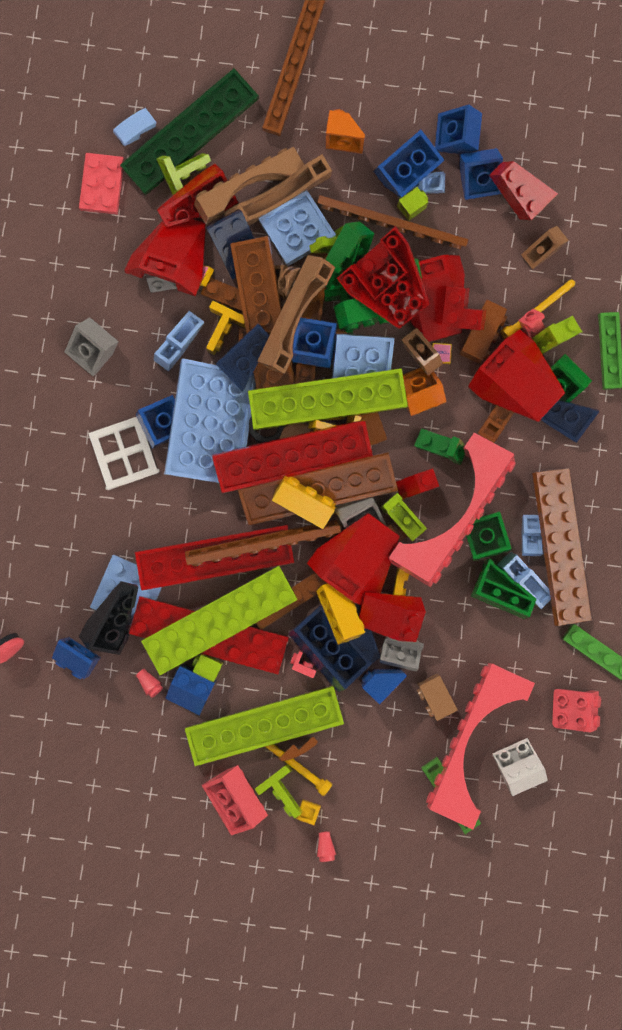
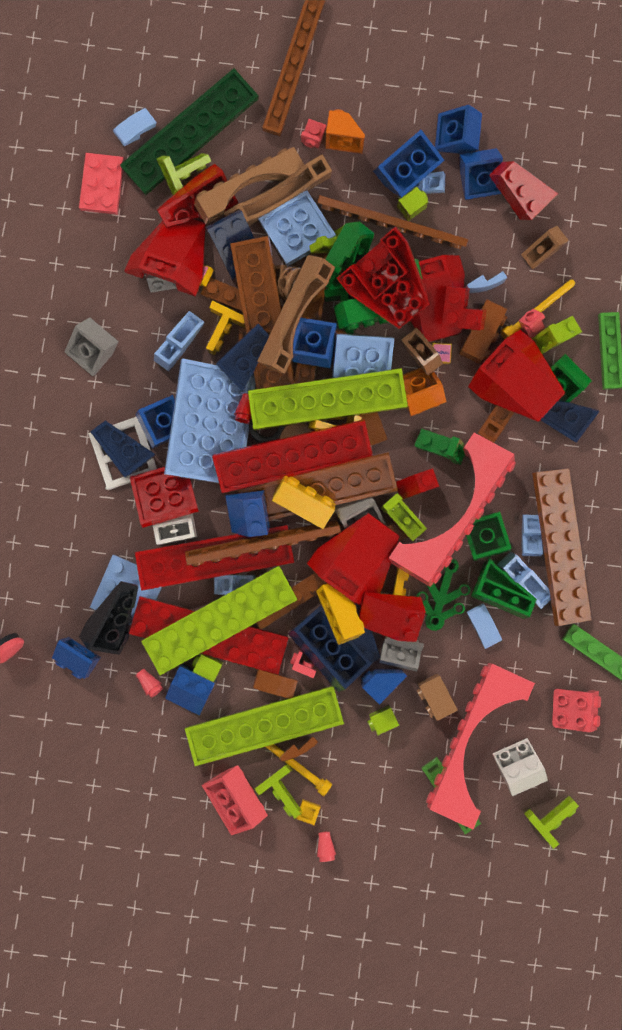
none -> dark blue wing [91,420,156,478]
none -> red plate [130,467,199,528]
none -> white slope [153,513,197,545]
none -> light blue slope [214,575,255,595]
none -> blue slope [225,491,270,537]
none -> red cone [234,393,252,424]
none -> dark orange slope [253,669,298,699]
none -> coral bracket [301,119,326,149]
none -> lime brick [368,705,399,735]
none -> green plant [416,558,470,631]
none -> light blue slope [465,272,507,293]
none -> light blue slope [467,603,502,649]
none -> lime bracket [524,796,579,849]

